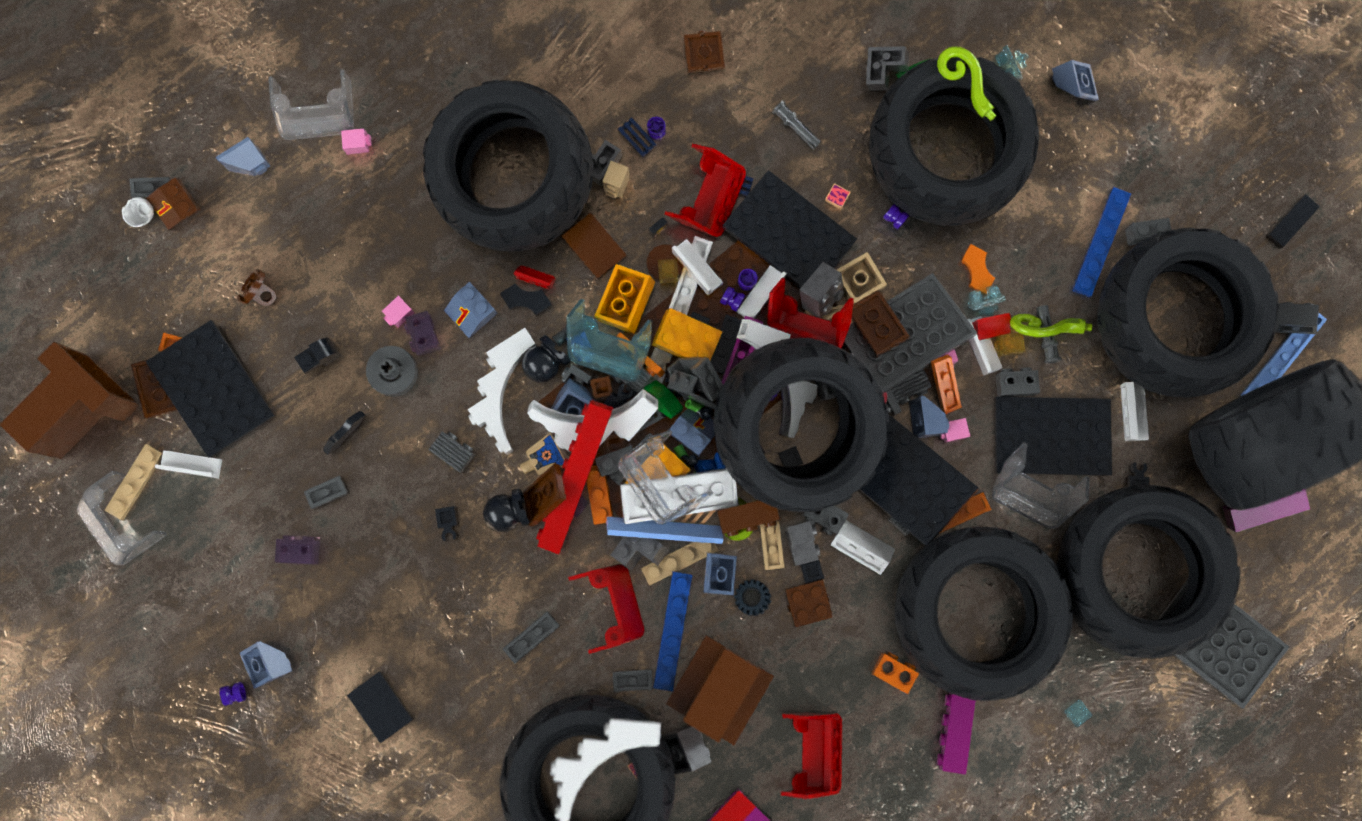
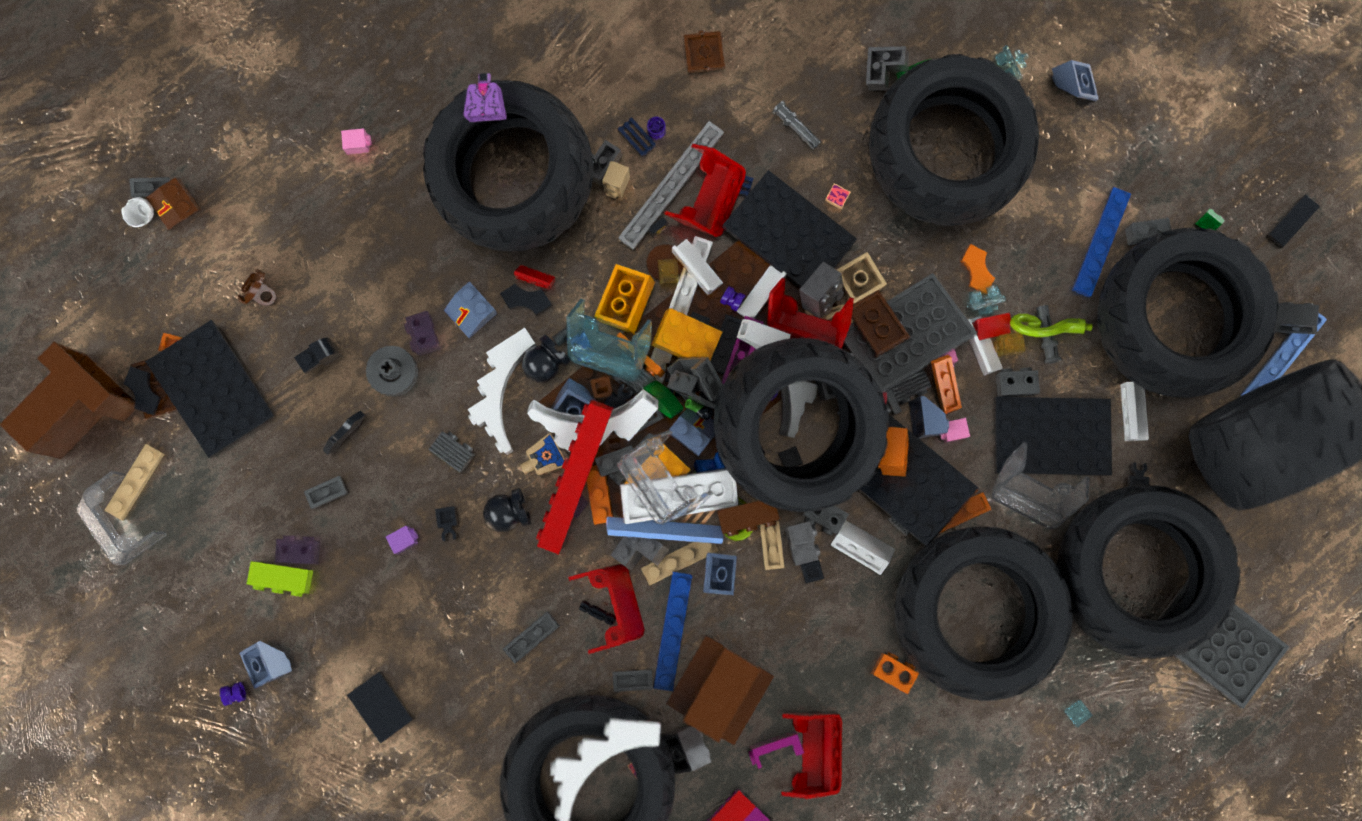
white panel [155,450,222,479] -> none
sand blue slope [216,137,270,176] -> none
clear windscreen [268,69,354,140] -> none
bright pink brick [382,296,415,328] -> none
reddish brown tile [523,464,566,526] -> none
dark grey bracket [561,364,593,386] -> none
reddish brown tile [562,213,627,280] -> none
arm [673,444,698,468] -> none
black wheel [734,579,771,616] -> none
dark purple wheel [738,269,758,291] -> none
reddish brown plate [785,579,833,628] -> none
dark purple wheel [883,204,909,230] -> none
lime plant [937,47,996,121] -> none
magenta brick [937,693,976,775] -> none
magenta brick [1223,490,1310,532] -> none
none -> black tile [124,366,161,415]
none -> lime brick [247,561,313,597]
none -> medium lavender brick [386,526,419,554]
none -> medium lavender torso [464,73,507,122]
none -> black axle [579,601,616,625]
none -> light grey plate [618,121,724,251]
none -> magenta panel [748,730,804,769]
none -> orange brick [878,427,909,477]
none -> green tile [1196,209,1225,230]

